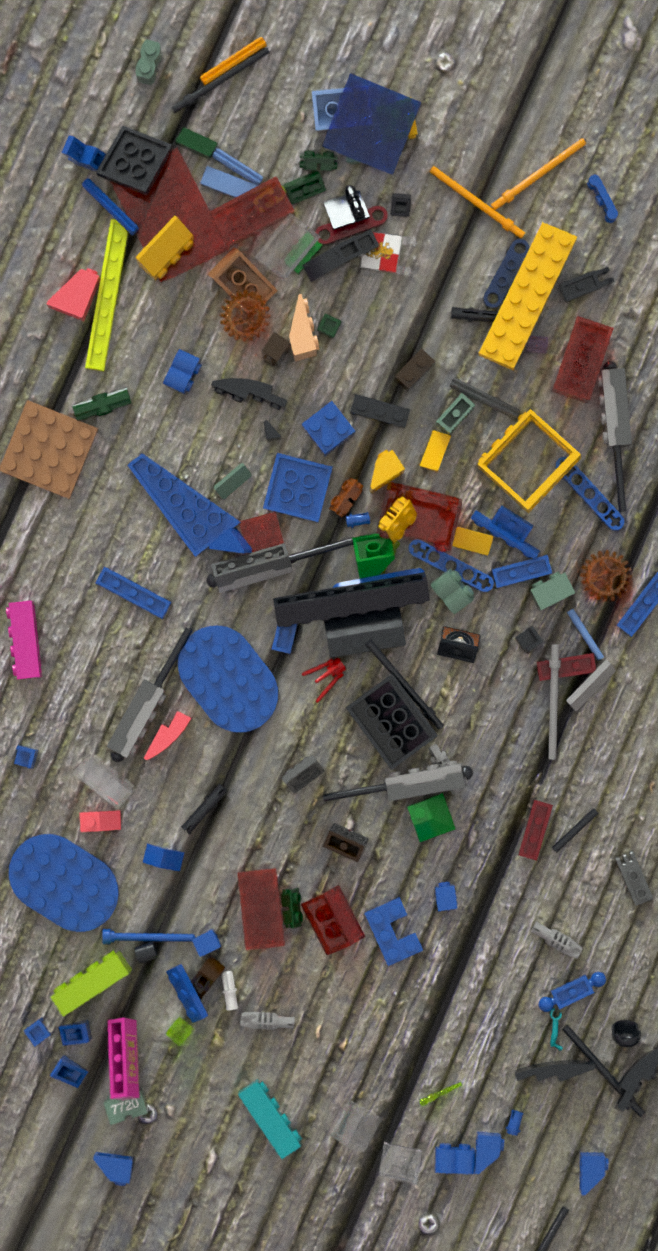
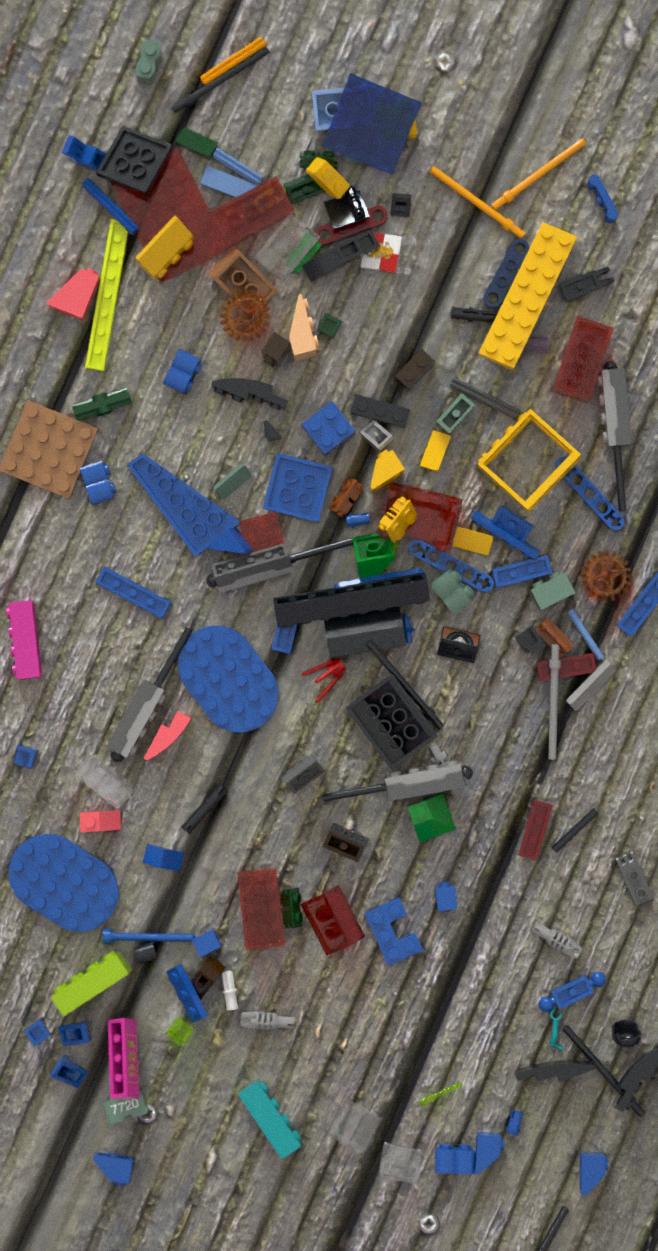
none -> blue brick [80,461,117,505]
none -> yellow brick [306,157,350,199]
none -> light grey slope [360,420,394,454]
none -> blue helmet [403,614,415,643]
none -> dark orange hinge [535,617,574,658]

